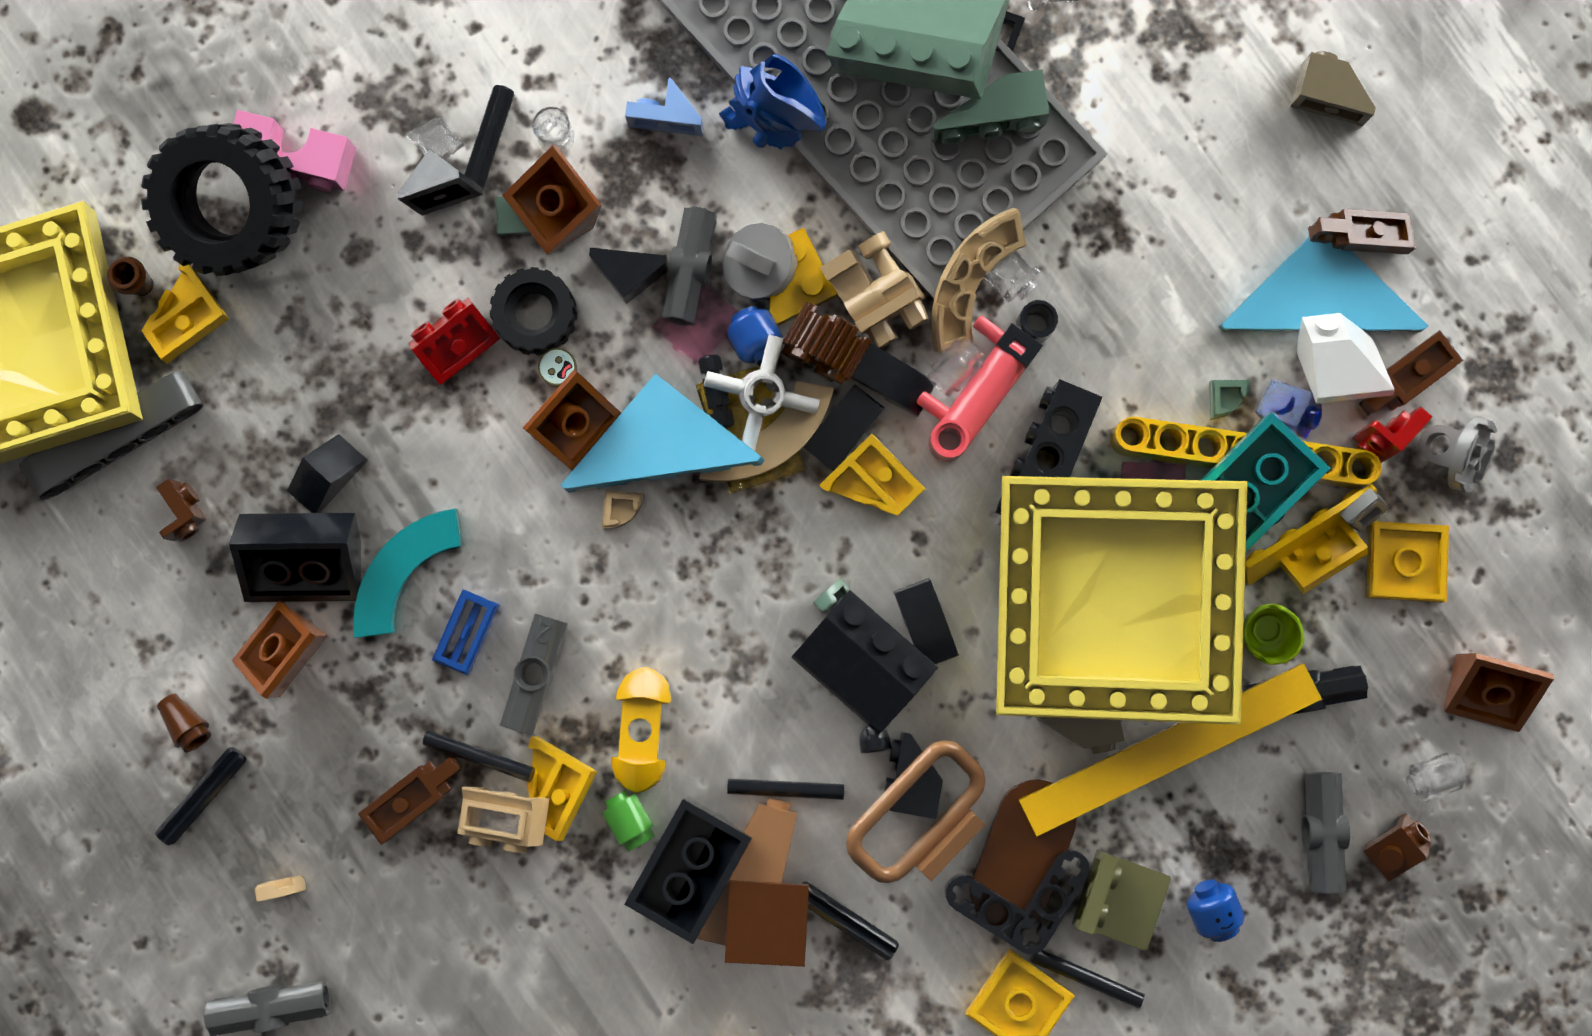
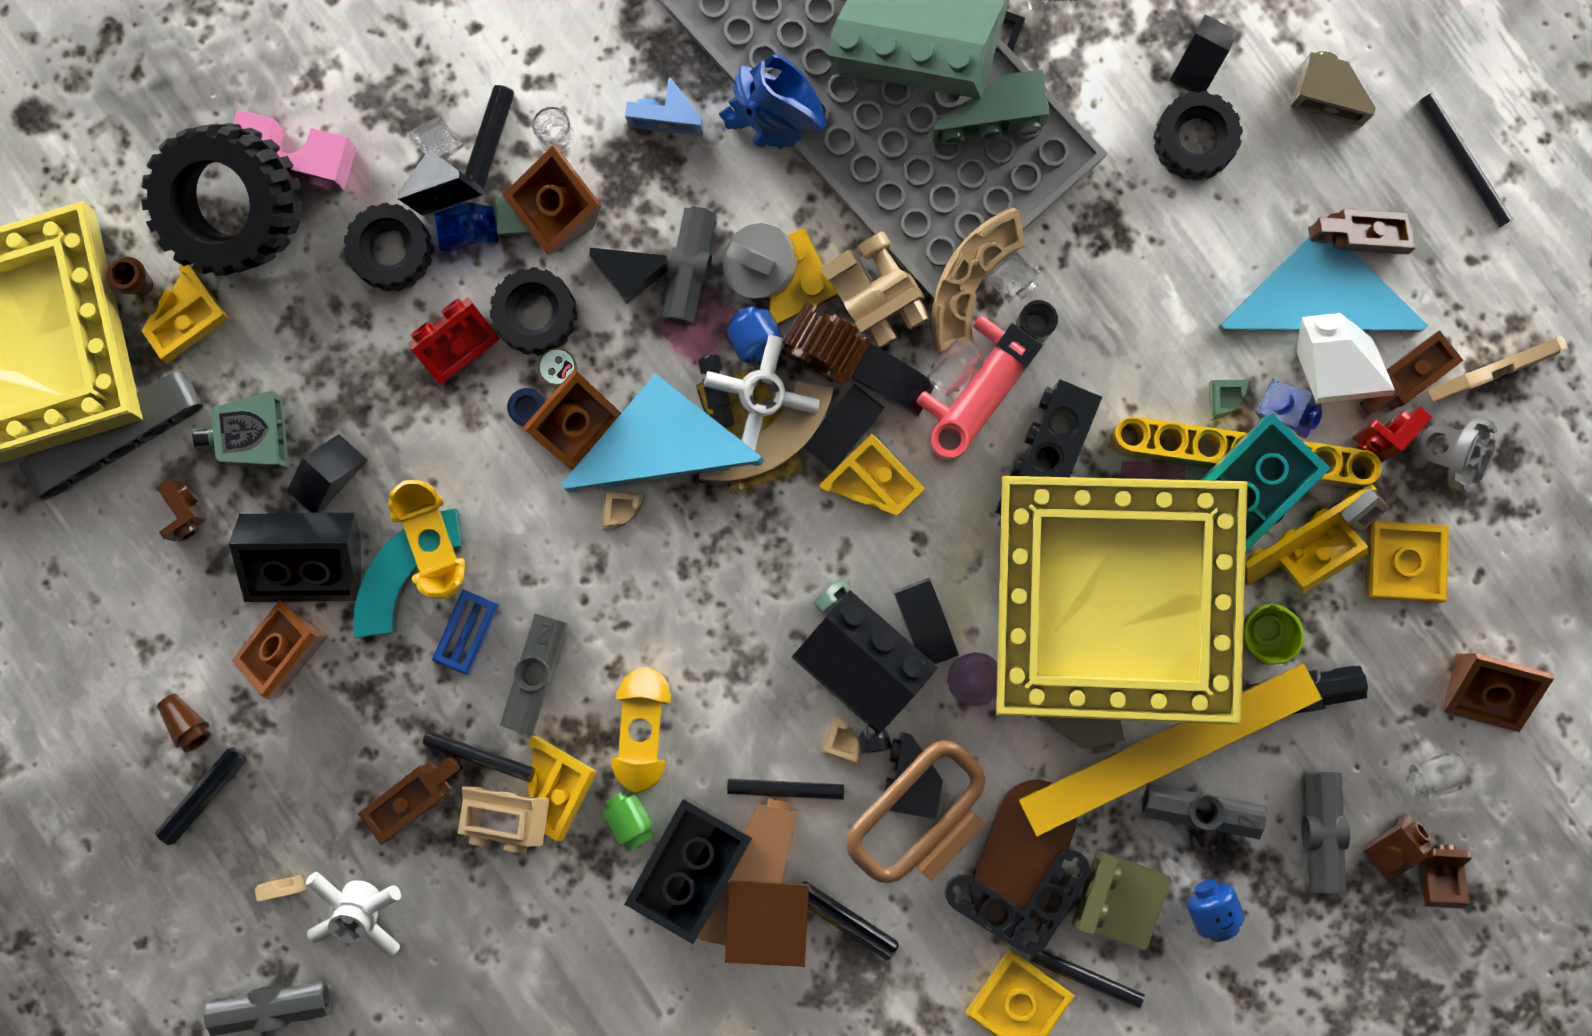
none -> sand green torso [192,391,289,469]
none -> white bar [306,872,401,957]
none -> black tyre [344,203,433,292]
none -> yellow piece [388,480,465,599]
none -> clear blue bracket [434,202,498,252]
none -> dark blue tile [507,388,546,427]
none -> tan tile [822,716,861,765]
none -> clear purple wheel [947,652,997,707]
none -> dark grey piece [1142,783,1267,840]
none -> black tyre [1153,91,1243,181]
none -> black slope [1169,14,1238,93]
none -> black piece [1419,92,1513,228]
none -> reddish brown bracket [1420,844,1472,909]
none -> tan tile [1427,336,1568,403]

